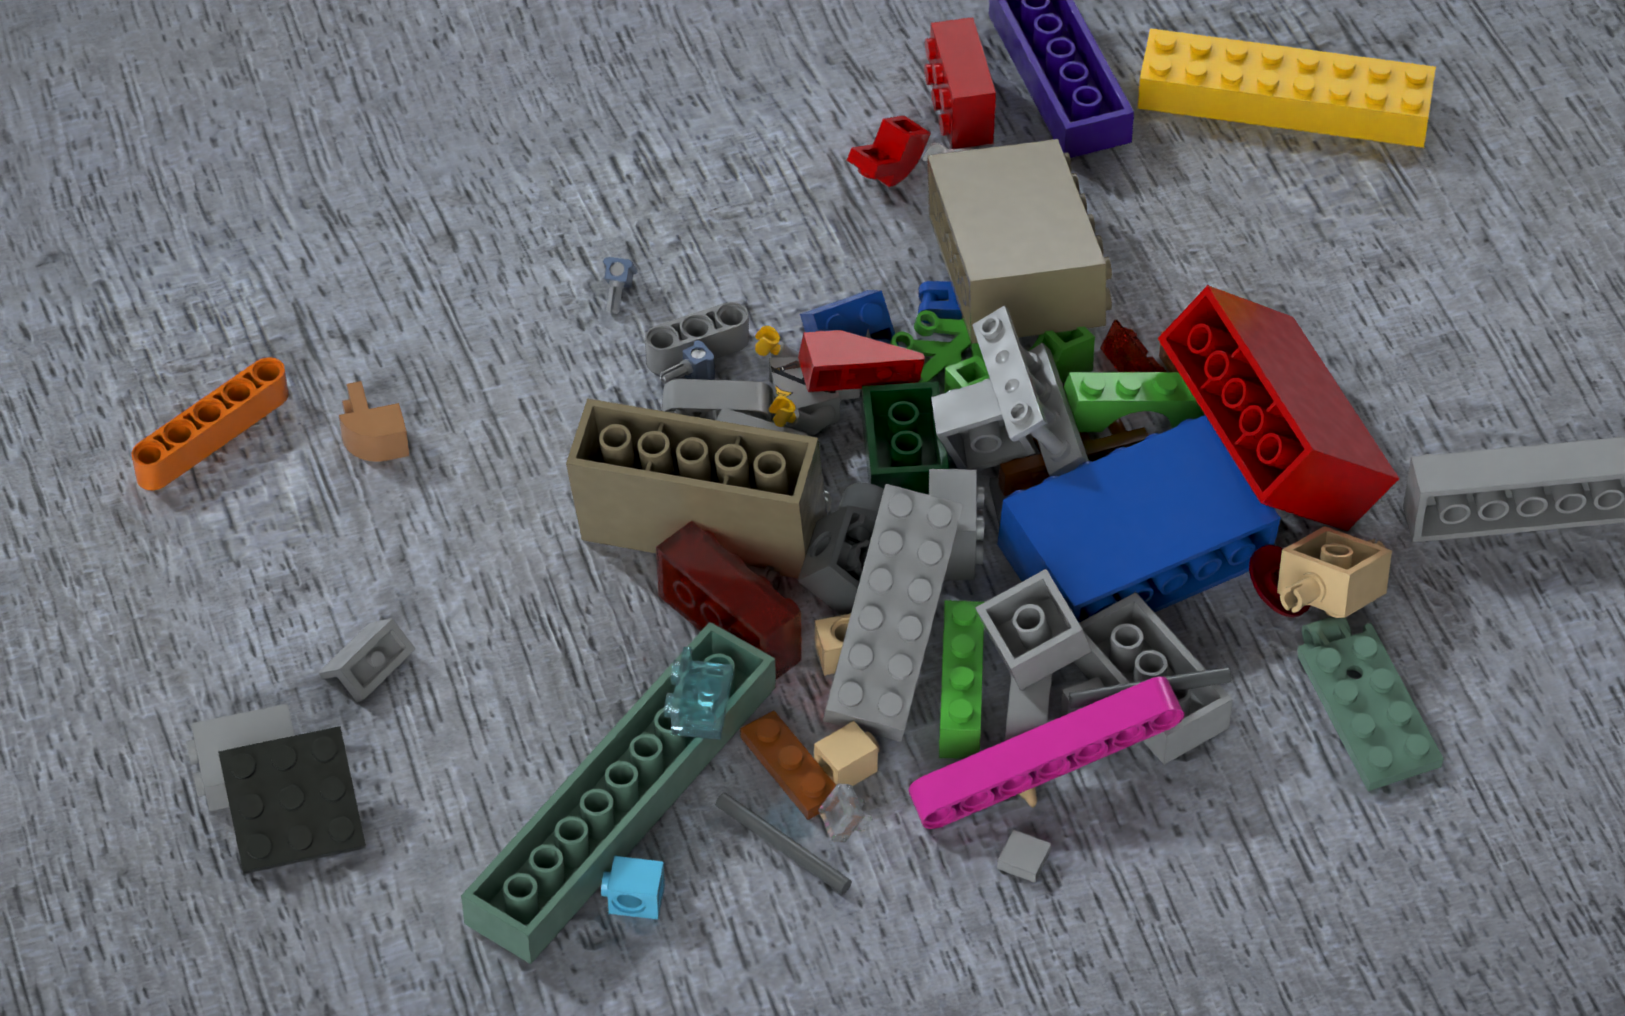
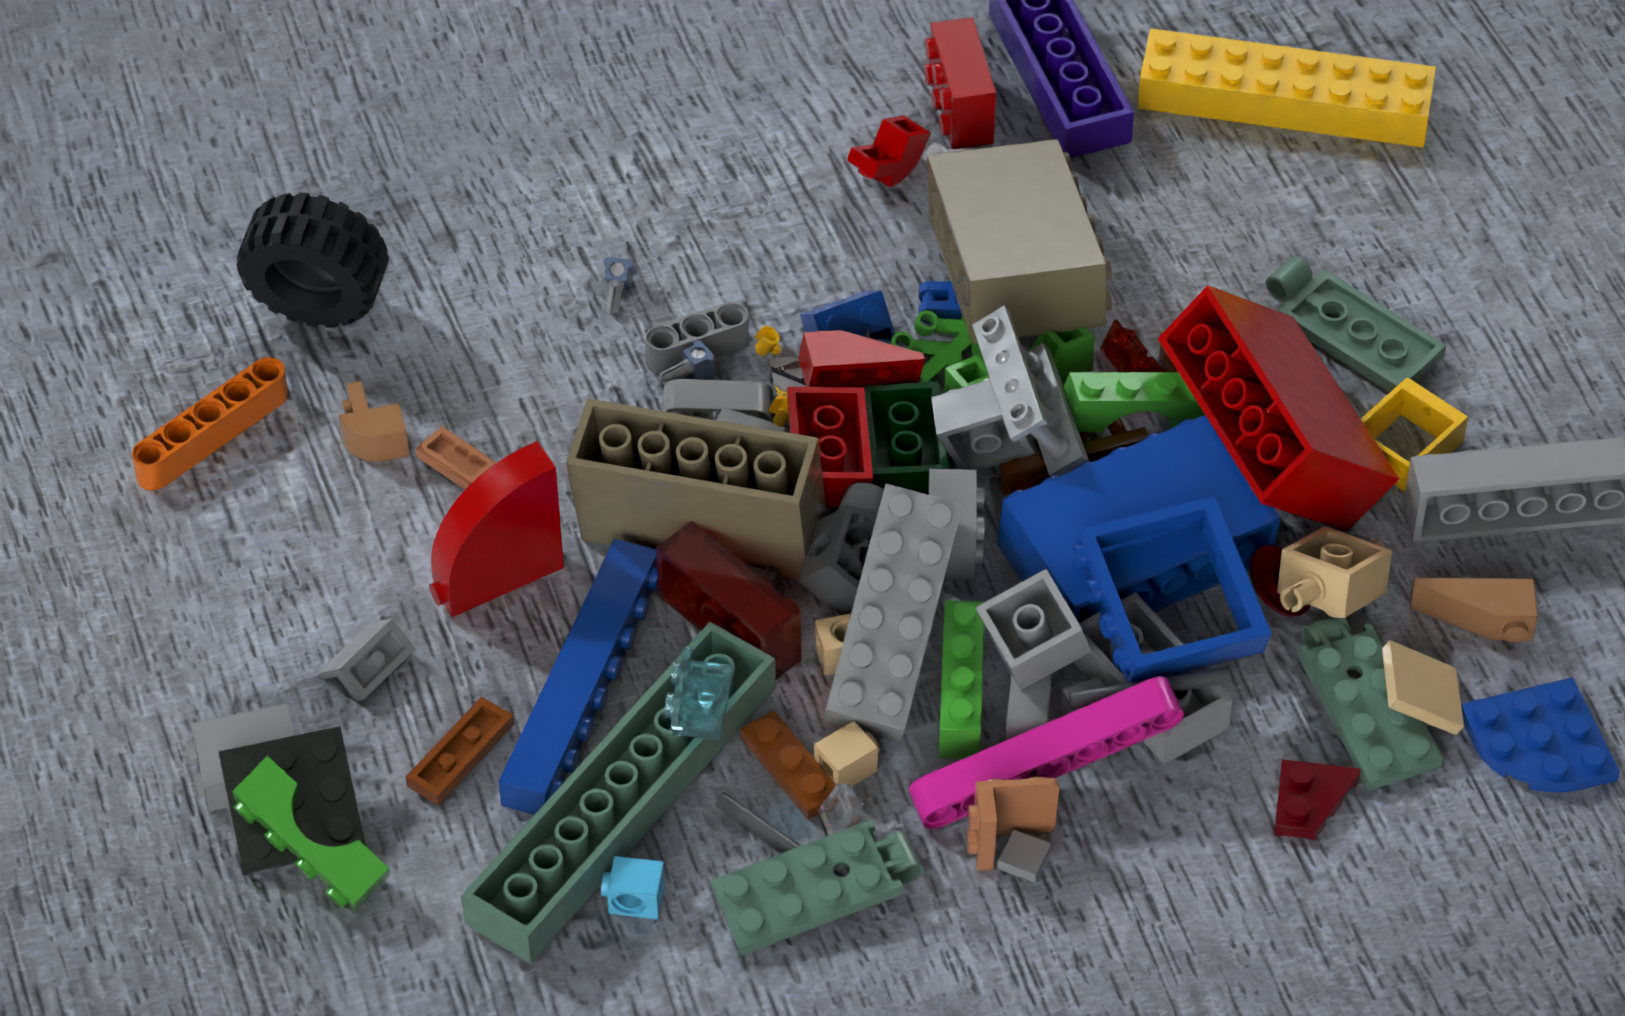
none -> bright green arch [232,756,390,911]
none -> black tyre [236,192,389,328]
none -> dark orange plate [405,696,514,806]
none -> nougat plate [416,426,497,490]
none -> red brick [429,441,564,617]
none -> blue brick [499,538,664,815]
none -> sand green hinge [710,819,924,956]
none -> red slope [787,387,873,507]
none -> nougat bracket [966,777,1059,870]
none -> blue window [1072,496,1272,683]
none -> sand green hinge [1266,256,1446,392]
none -> dark red wing [1274,759,1361,840]
none -> yellow window [1361,377,1468,492]
none -> tan tile [1382,640,1464,735]
none -> medium nougat slope [1410,578,1538,642]
none -> blue plate [1461,677,1620,793]

